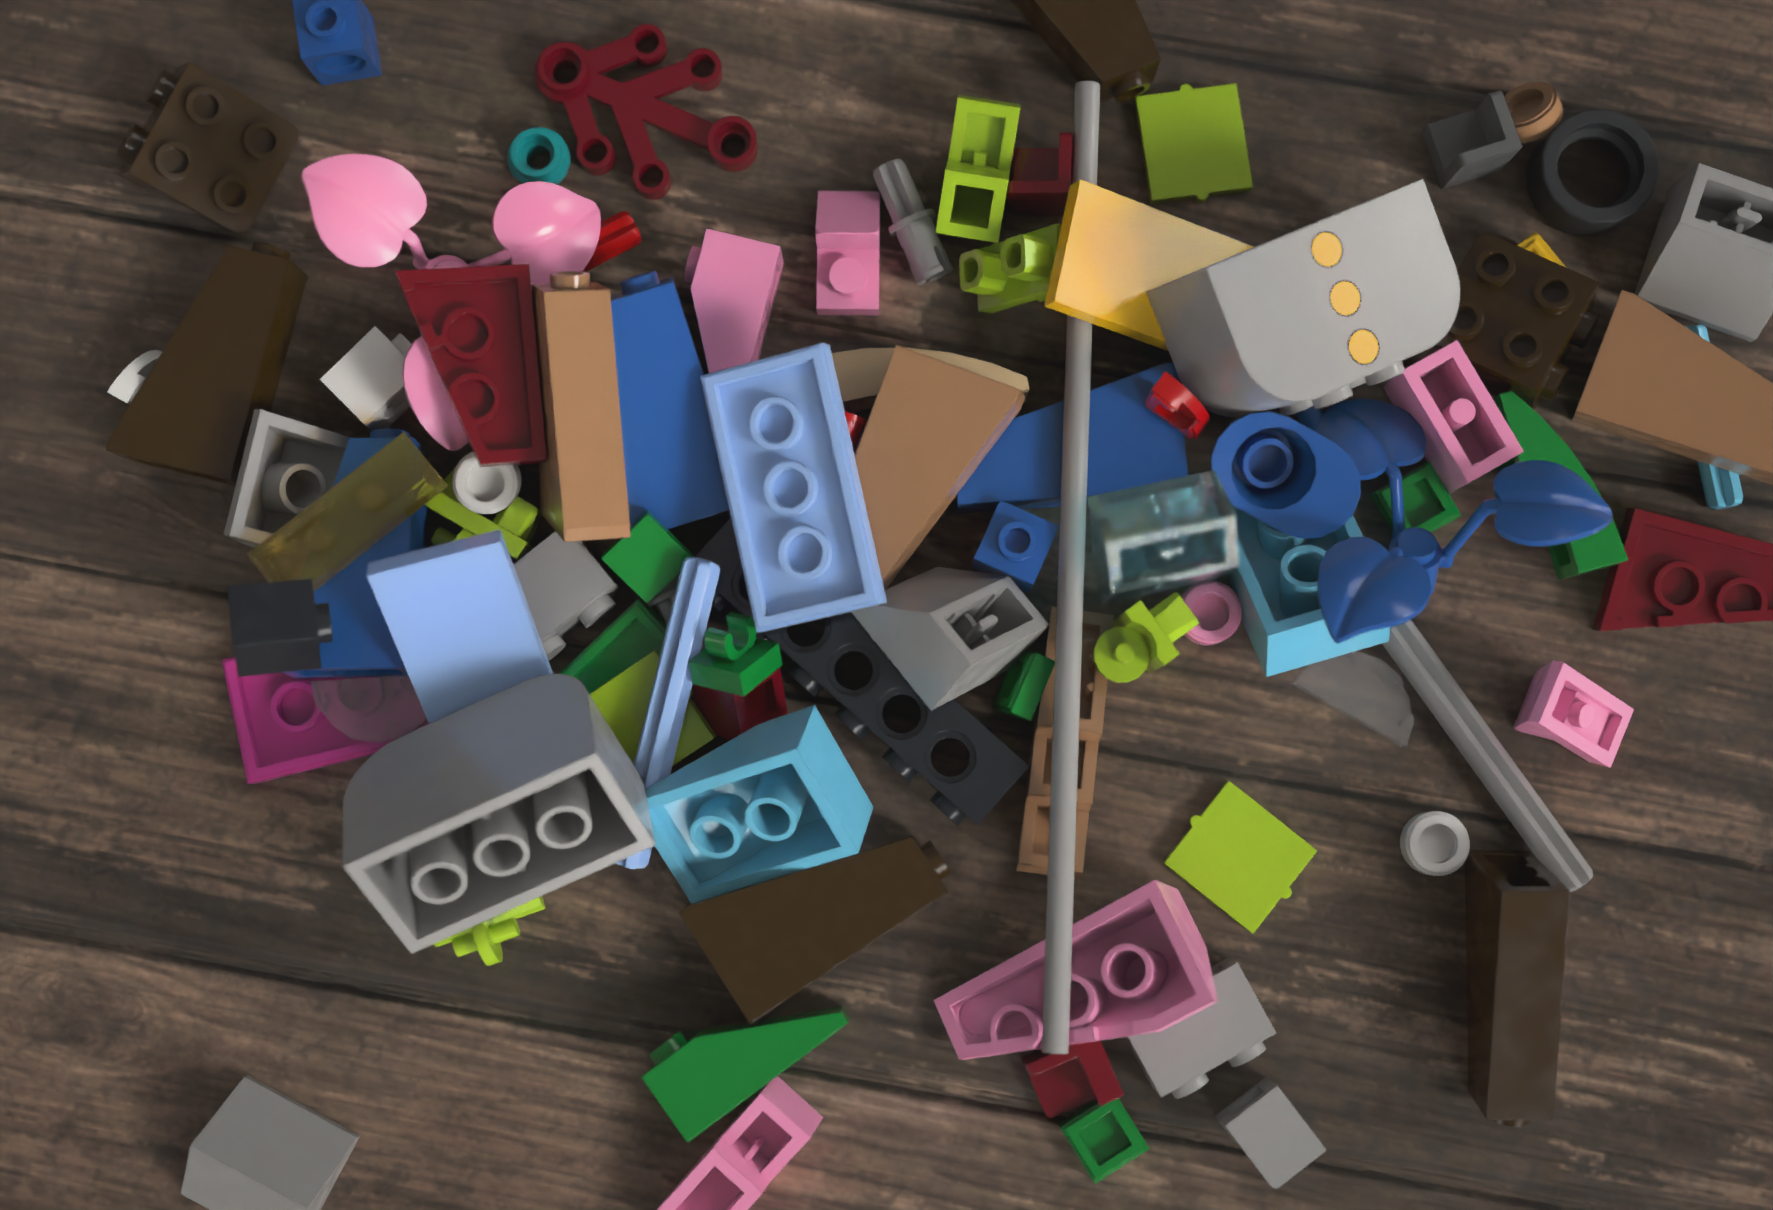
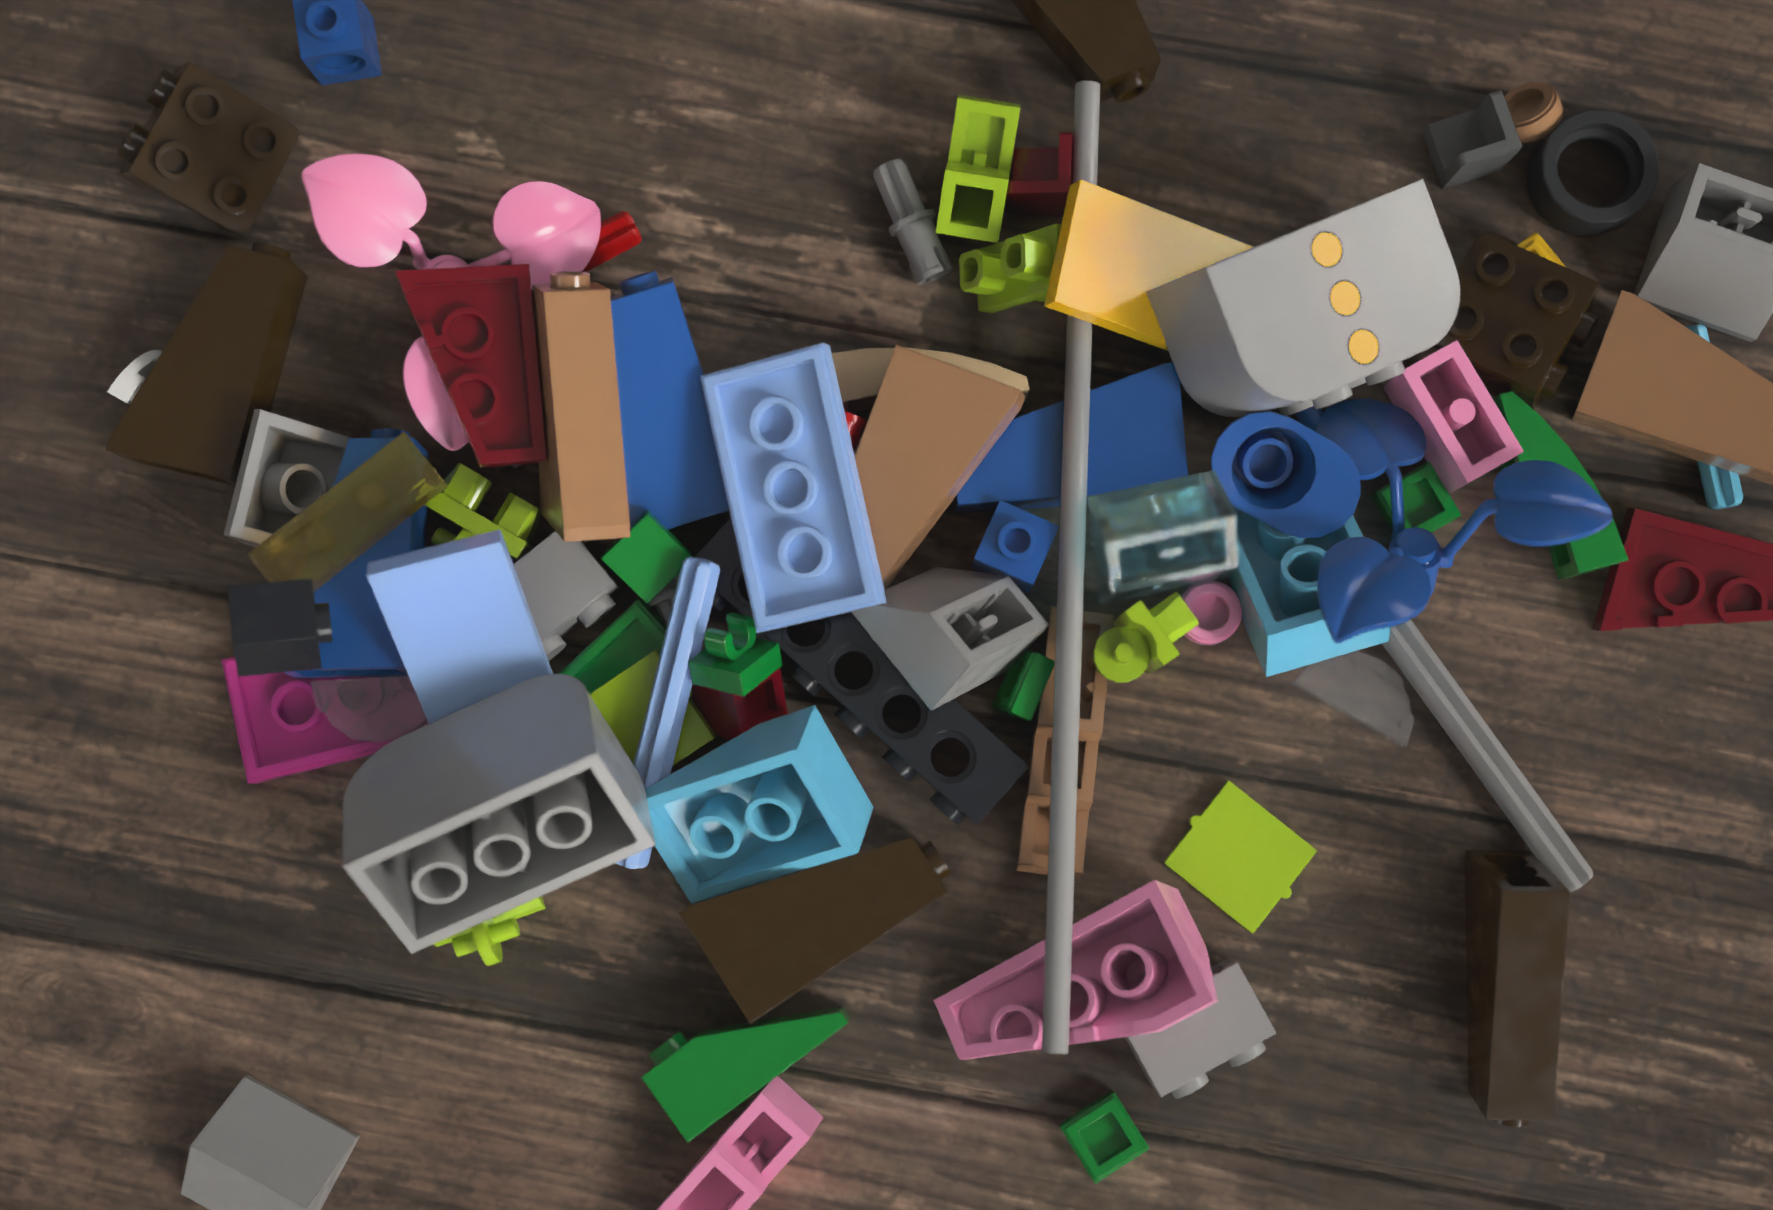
white brick [320,326,412,430] -> none
white tile [453,452,521,514] -> none
teal plate [507,127,571,185] -> none
dark red plant [534,24,758,200] -> none
bright pink slope [684,228,784,373] -> none
bright pink slope [815,191,880,315] -> none
dark red panel [1021,1041,1124,1118] -> none
lime piece [1135,83,1253,204] -> none
red tile [1144,371,1210,440] -> none
light grey panel [1215,1077,1327,1189] -> none
white tile [1400,811,1470,876] -> none
bright pink slope [1513,660,1634,768] -> none

